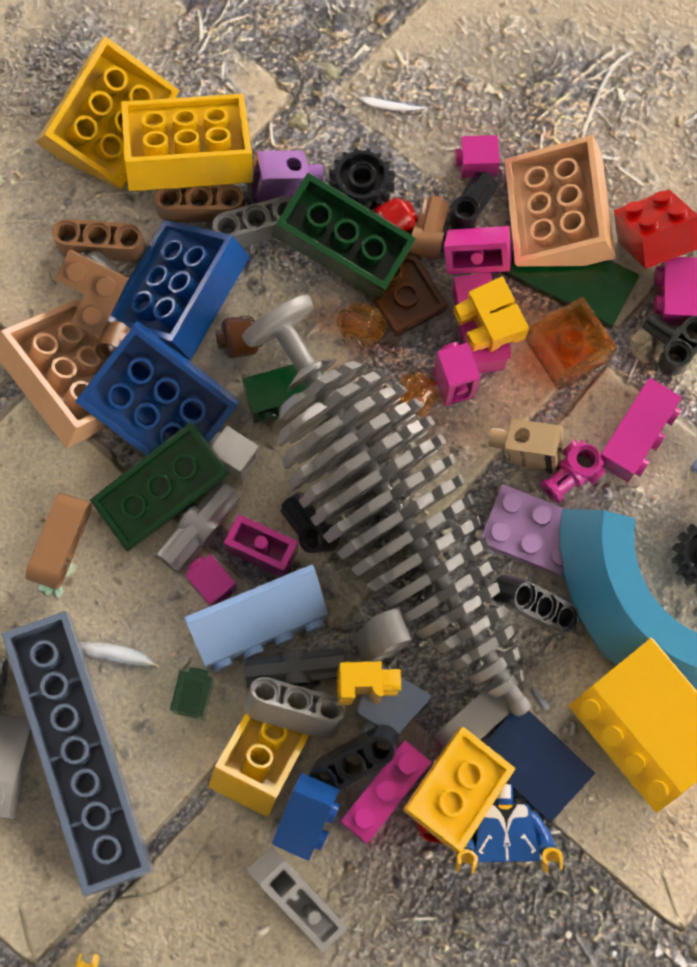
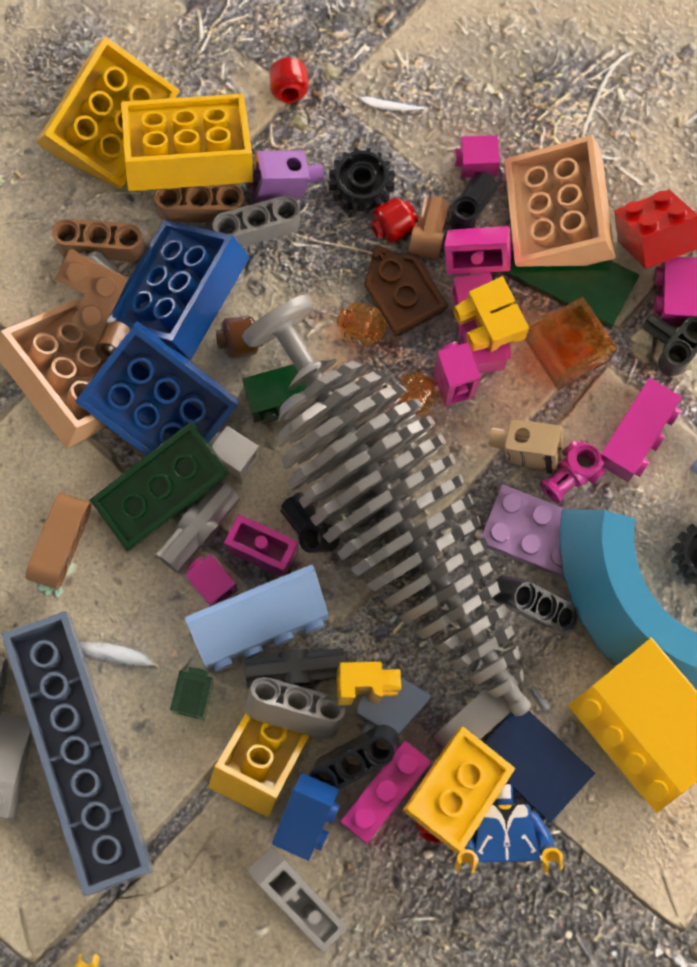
dark green brick [272,173,416,300] -> none
light grey beam [353,608,412,663] -> none
none -> red head [269,57,309,104]

